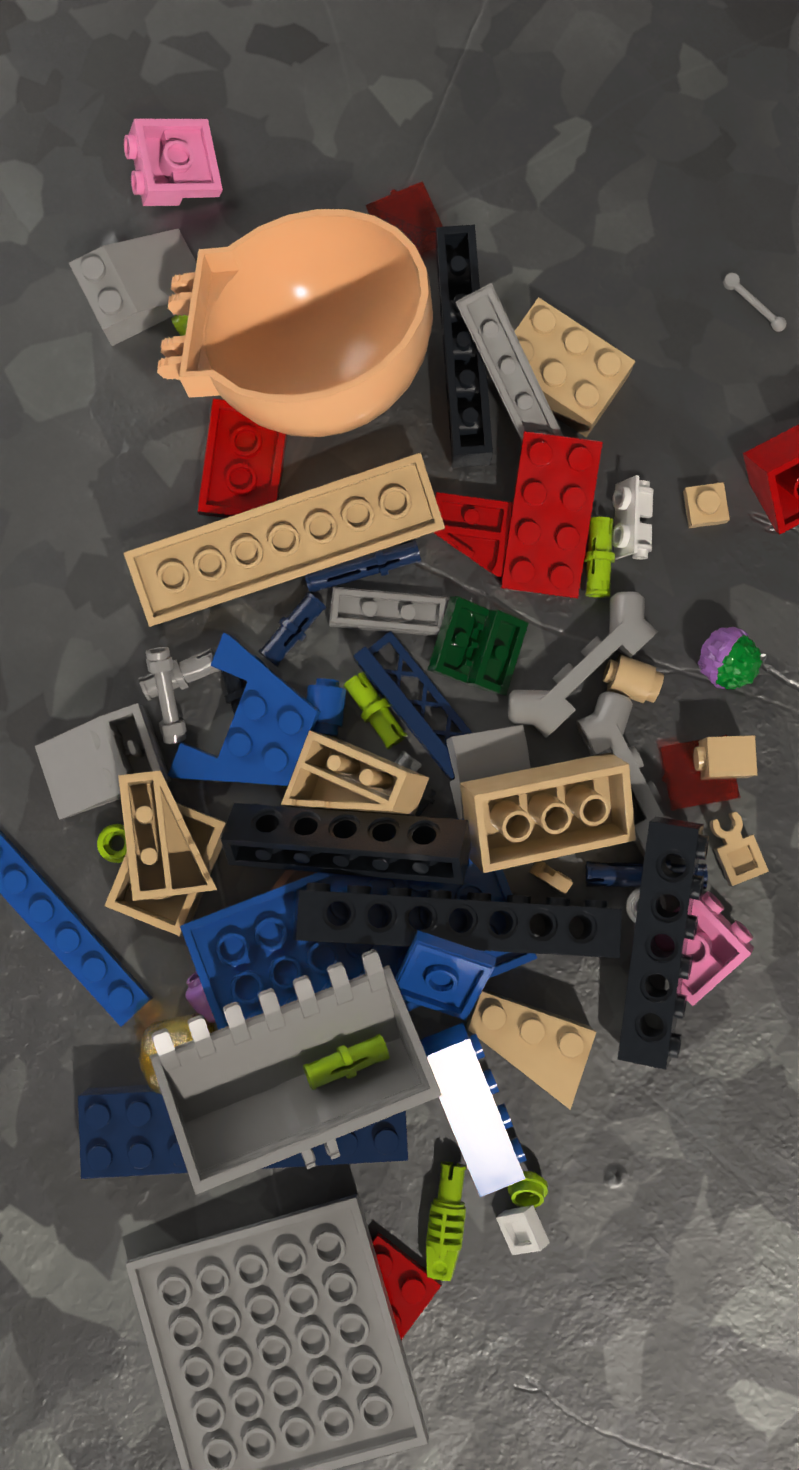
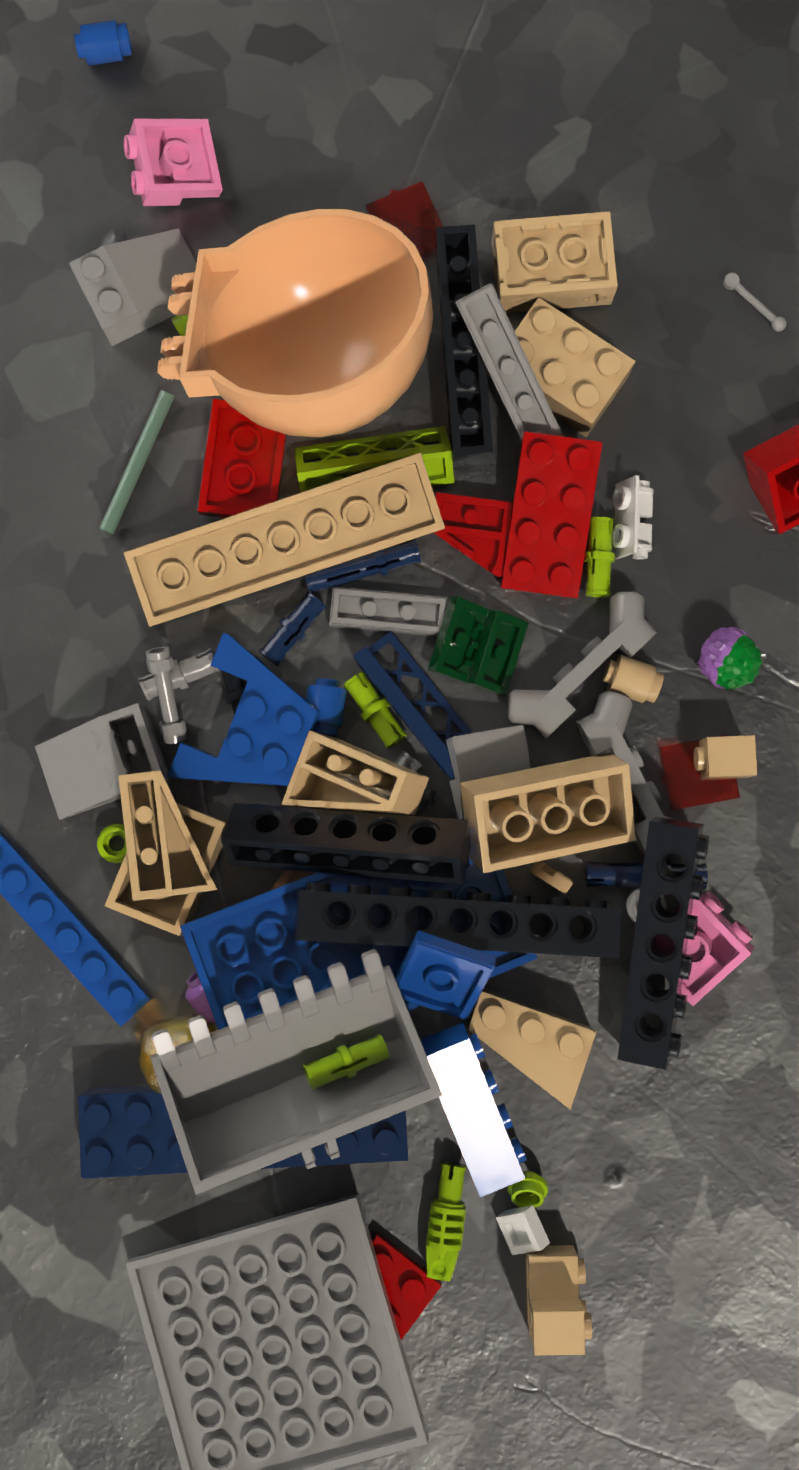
tan plate [683,482,730,528] -> none
tan plate [710,812,769,886] -> none
none -> blue brick [74,20,132,66]
none -> sand green bar [99,390,175,535]
none -> lime fence [295,426,454,493]
none -> tan piece [491,211,618,313]
none -> tan brick [526,1245,592,1356]

